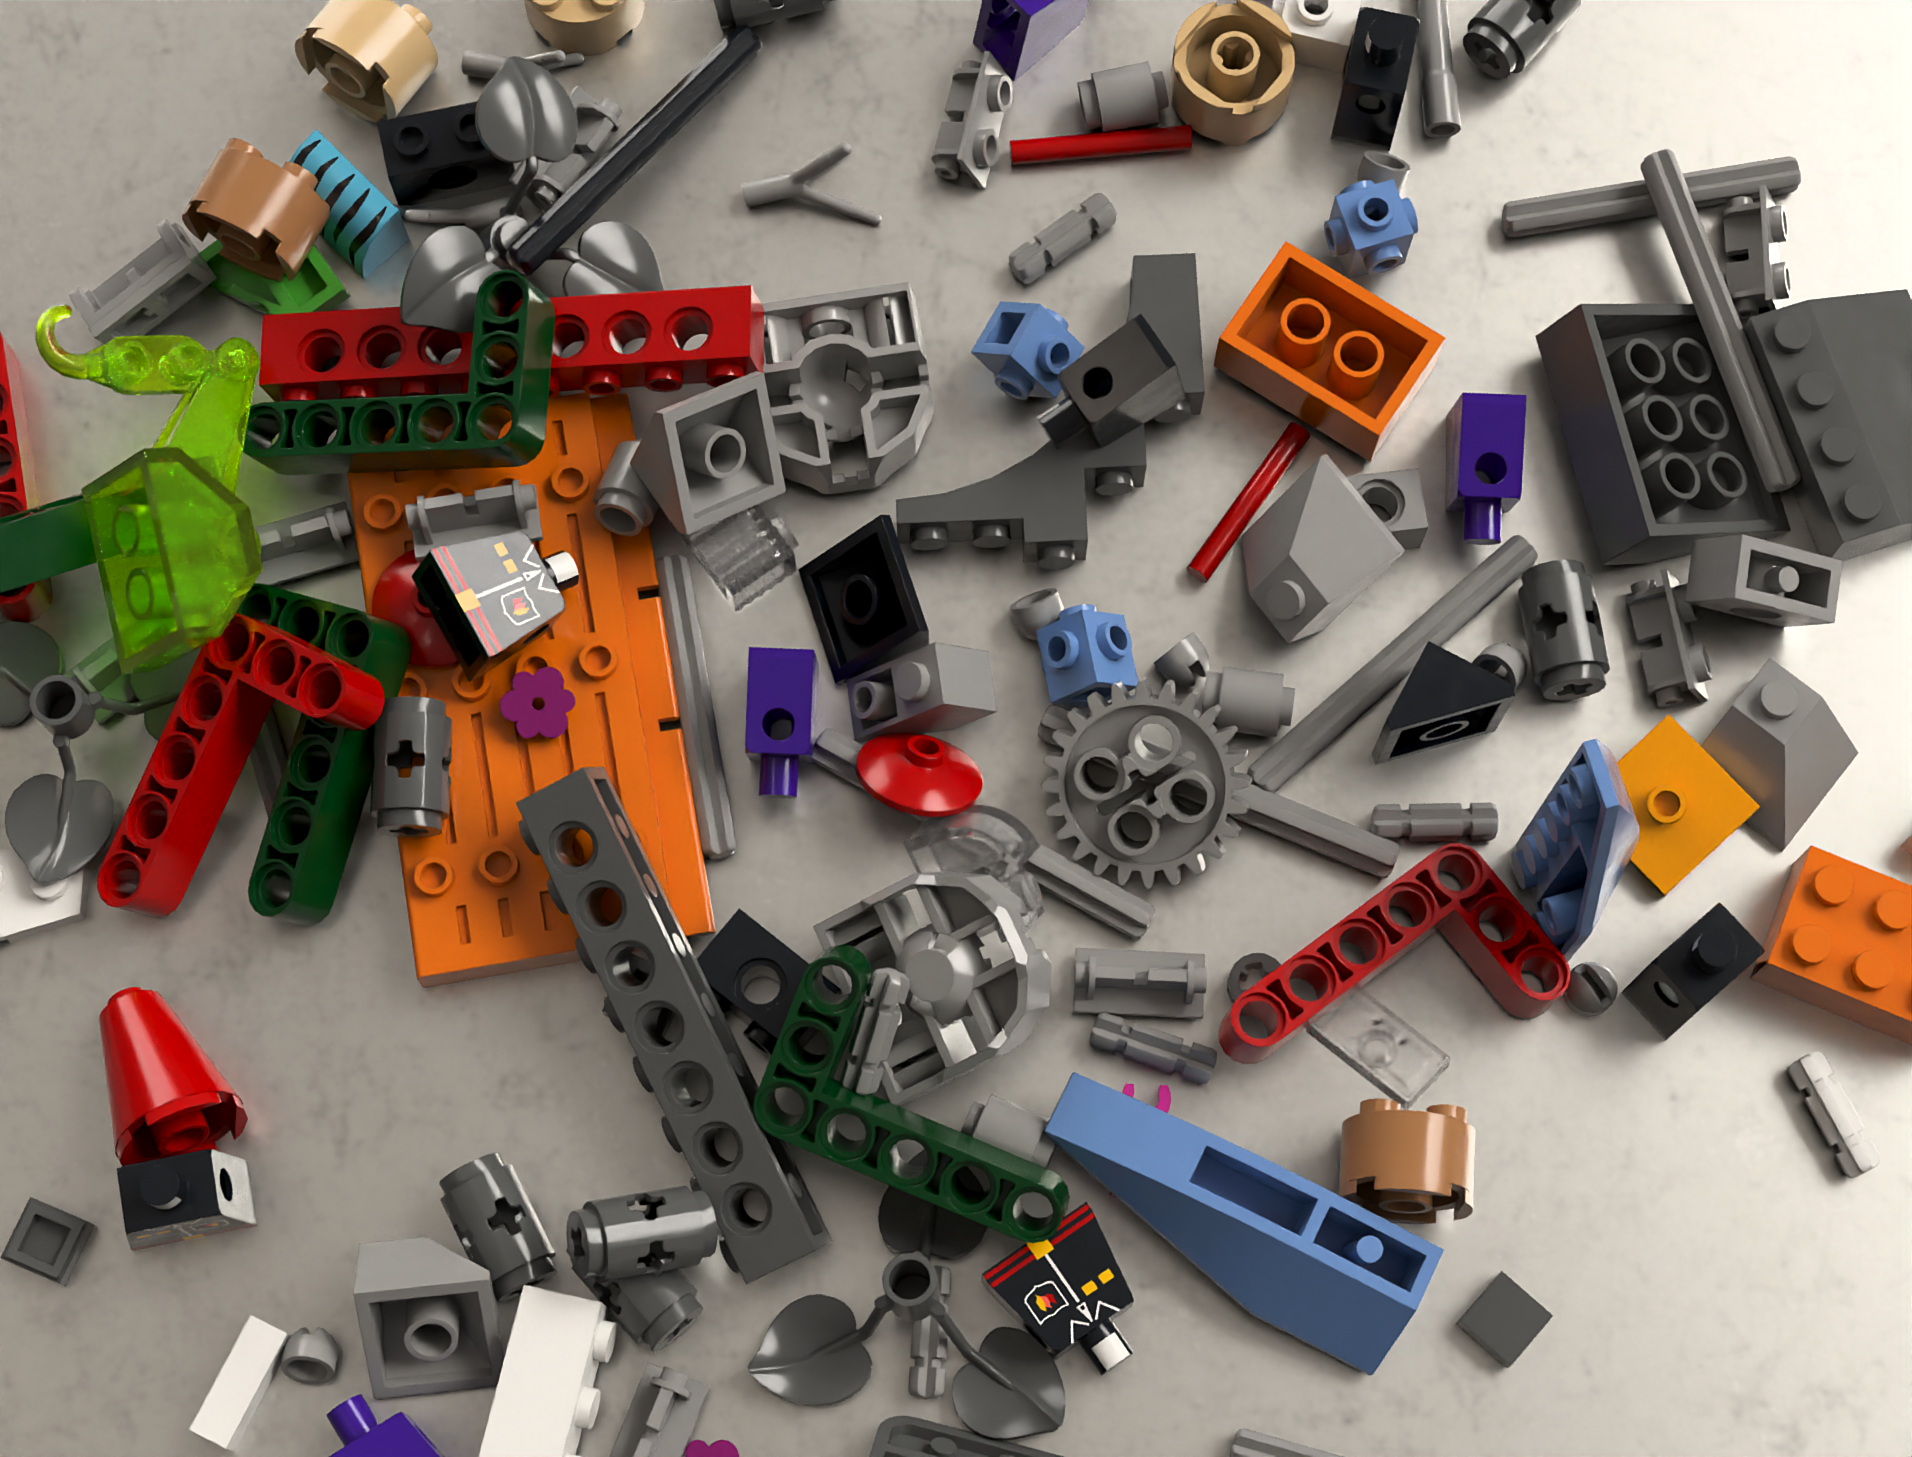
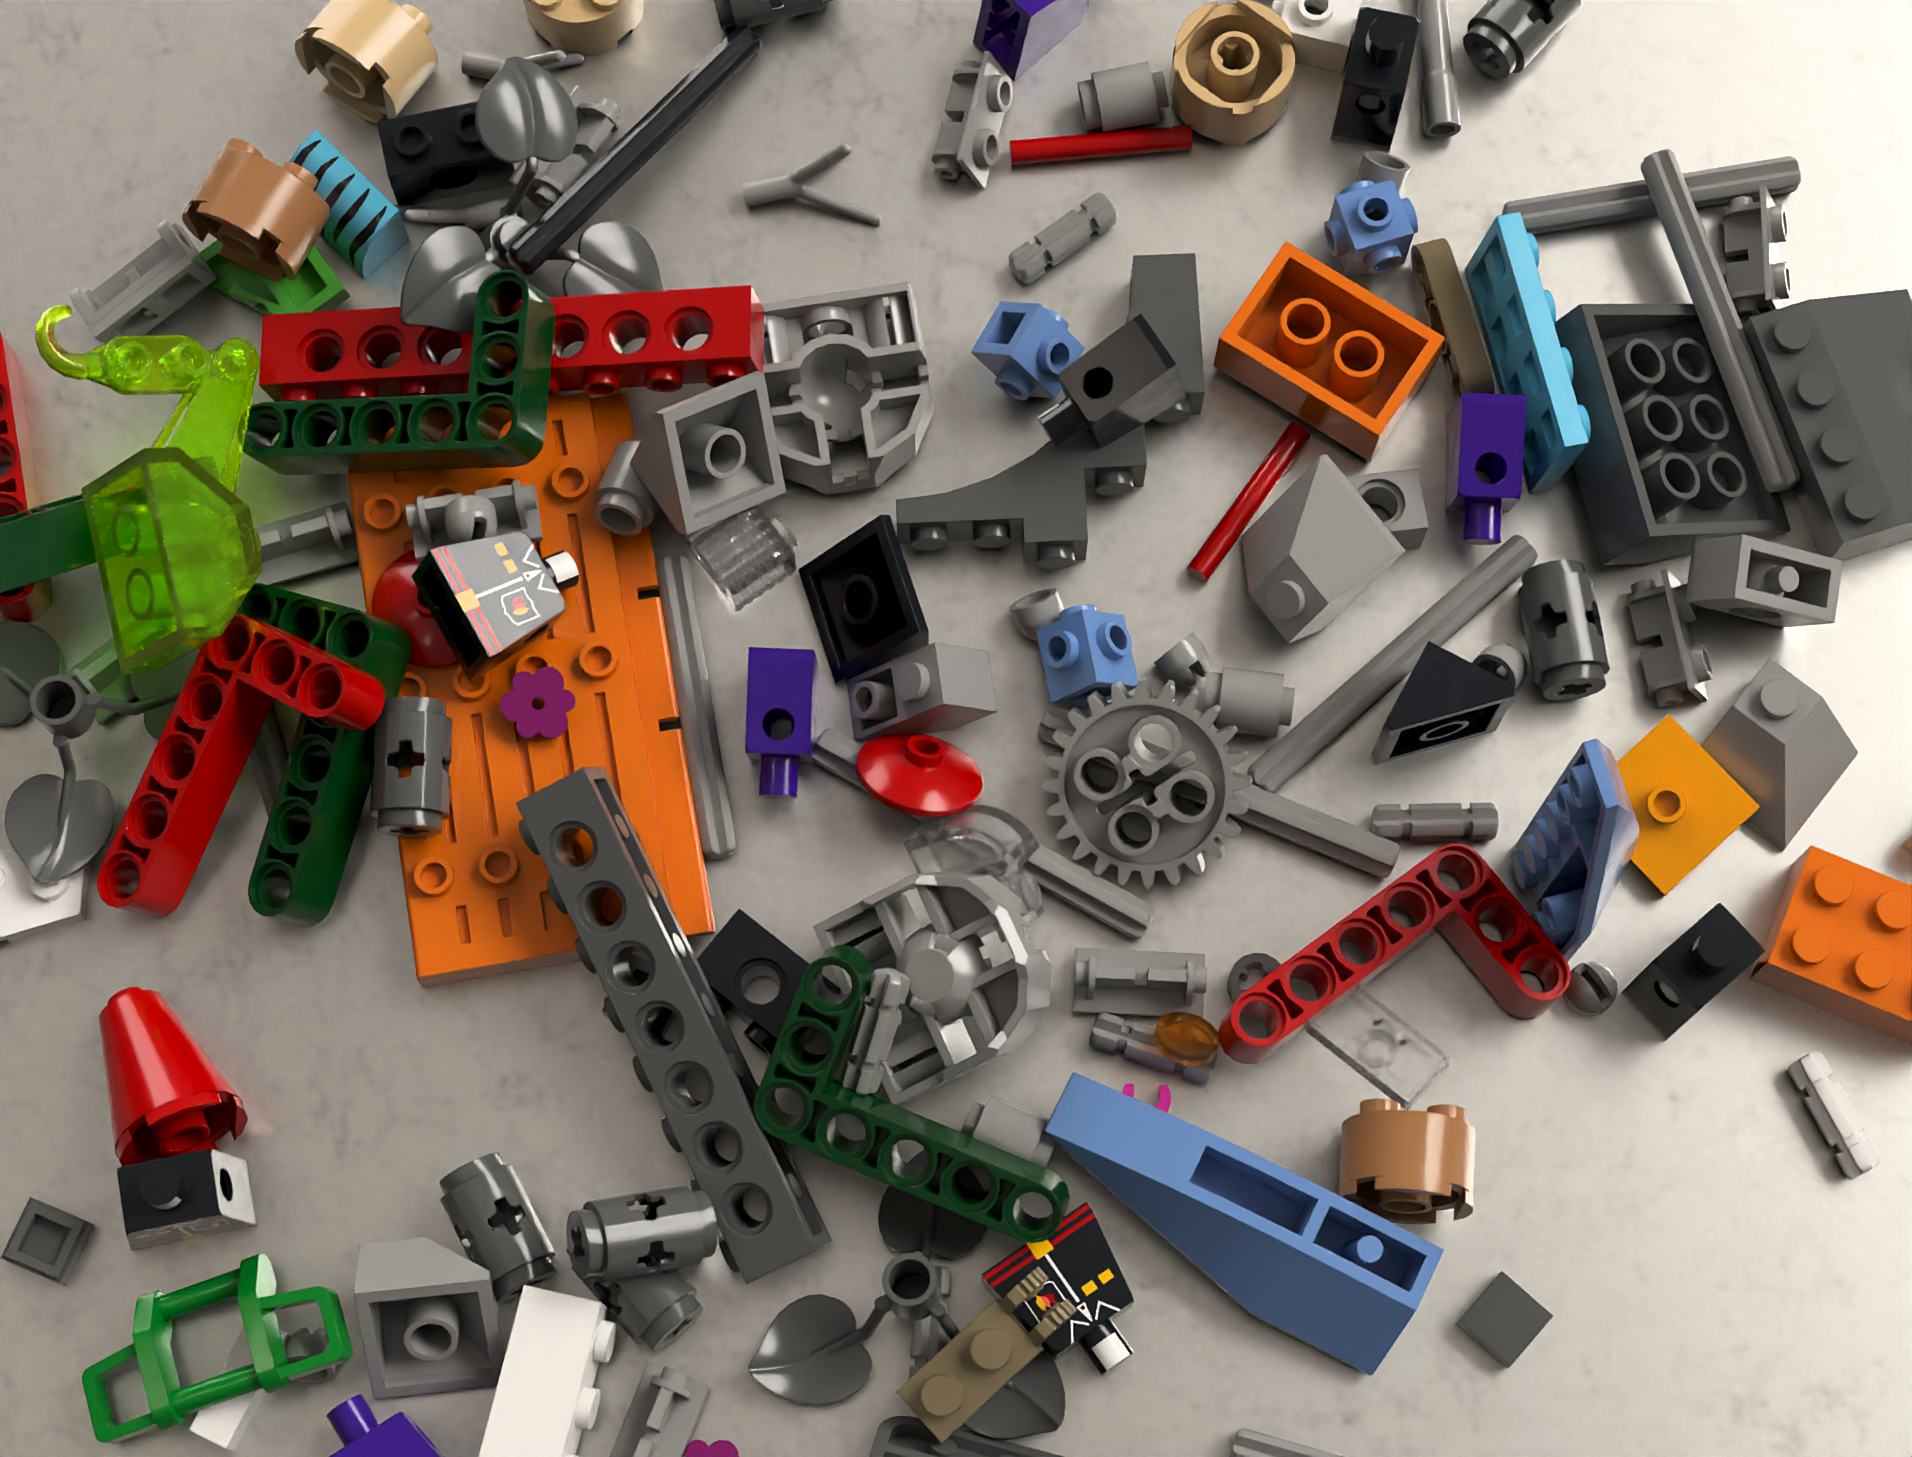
none -> green bar [82,1253,353,1444]
none -> light grey hinge [444,495,498,544]
none -> dark tan hinge [896,1266,1077,1443]
none -> clear orange piece [1153,1012,1220,1066]
none -> dark tan beam [1411,238,1495,402]
none -> medium azure plate [1465,212,1591,493]

